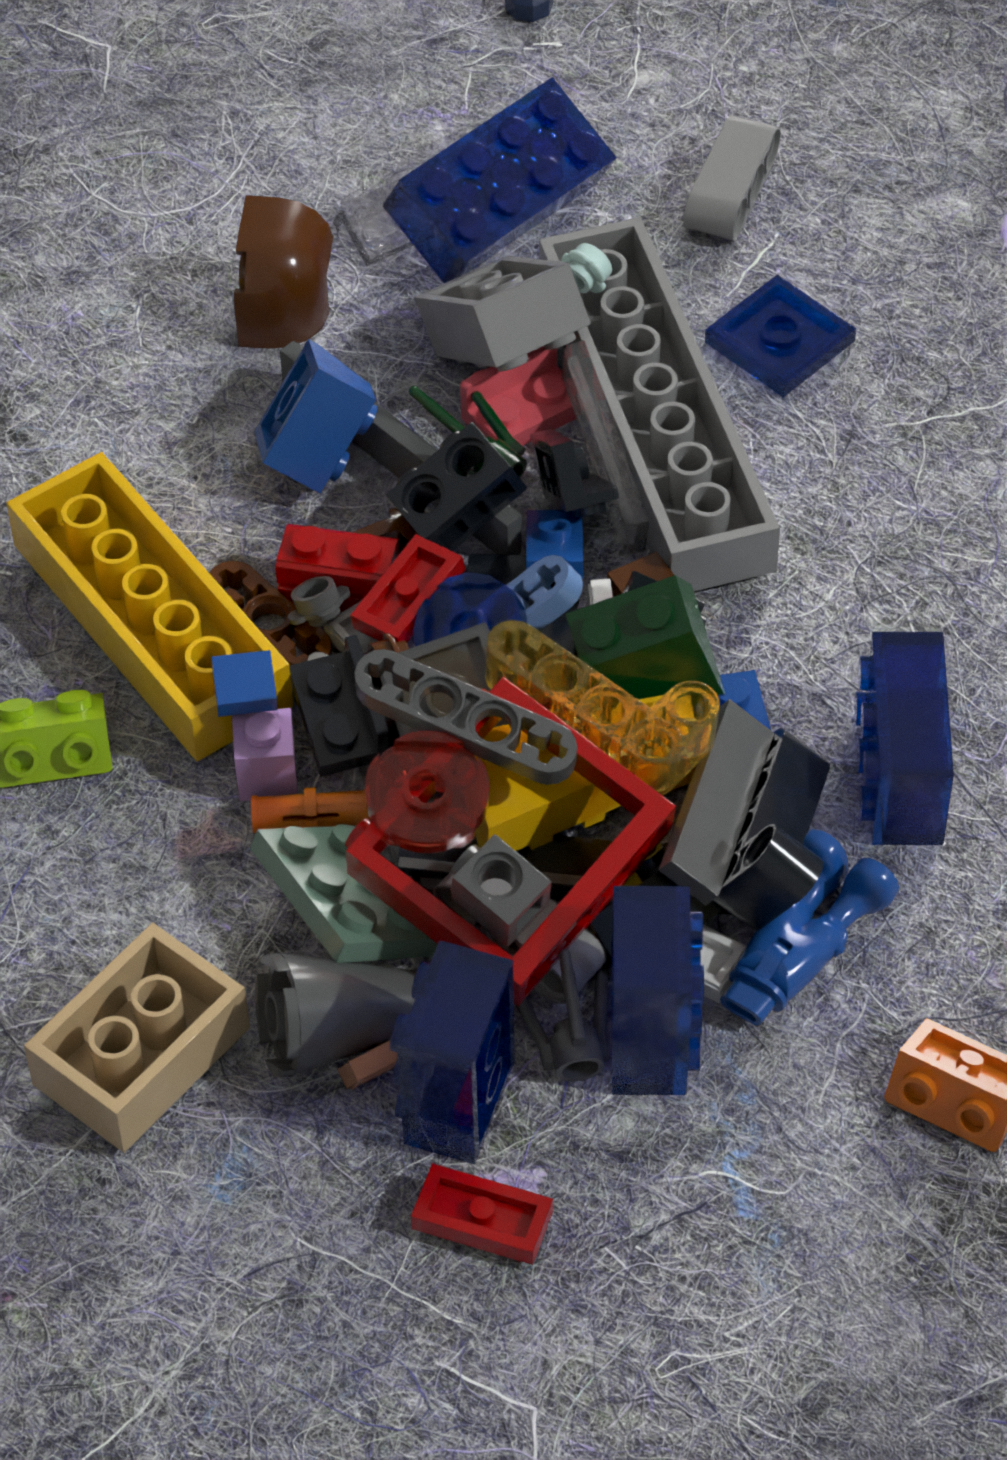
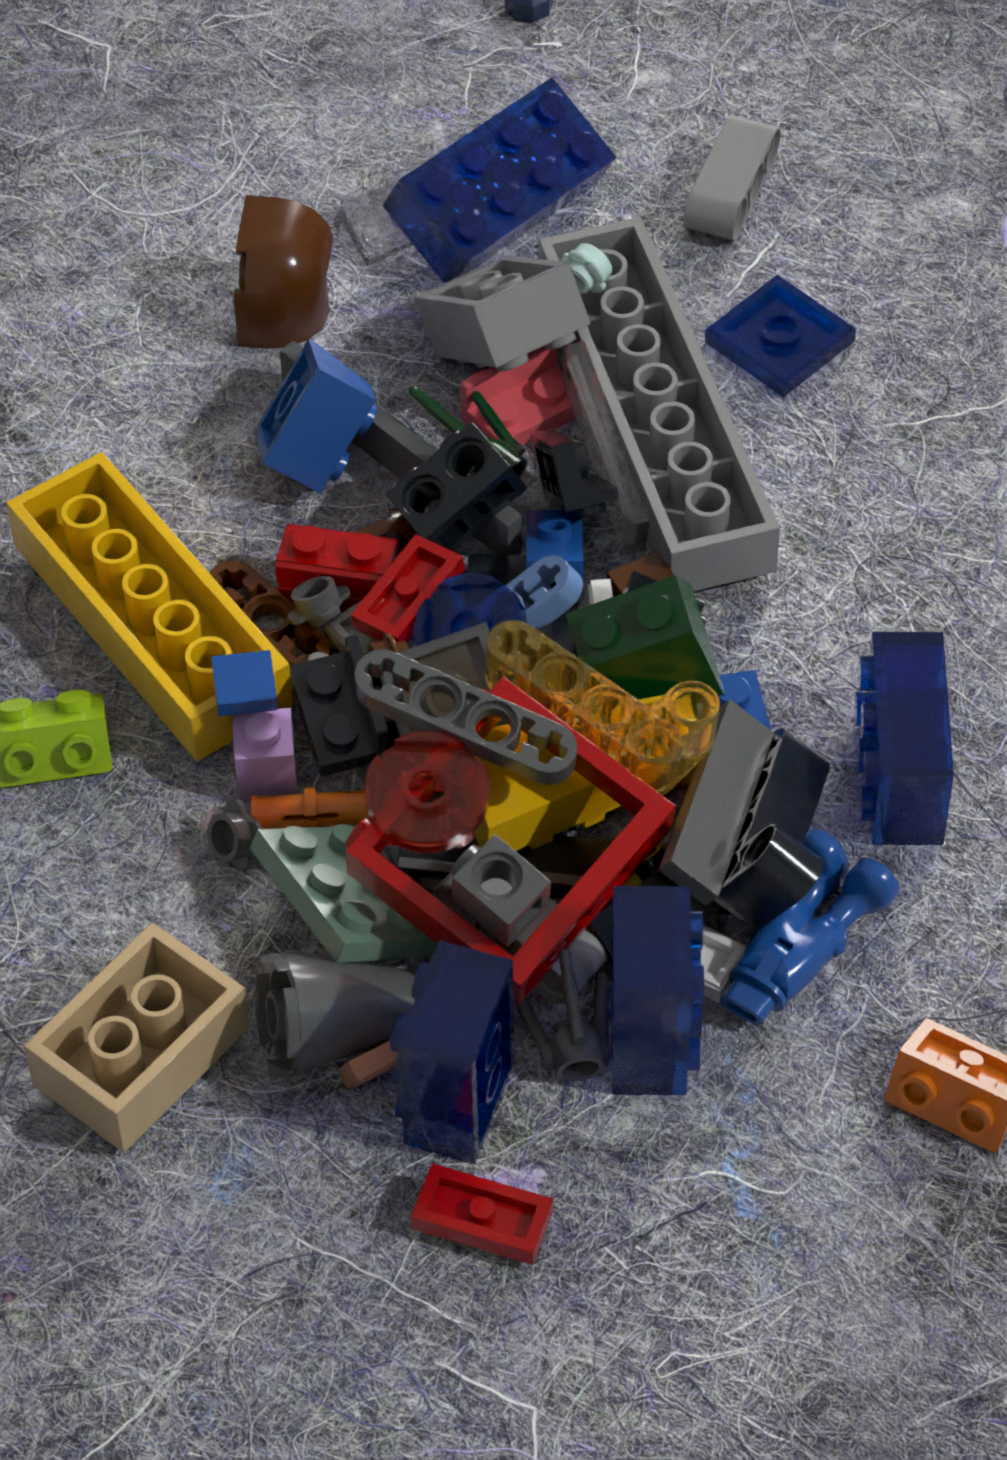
none -> dark grey plate [207,799,263,870]

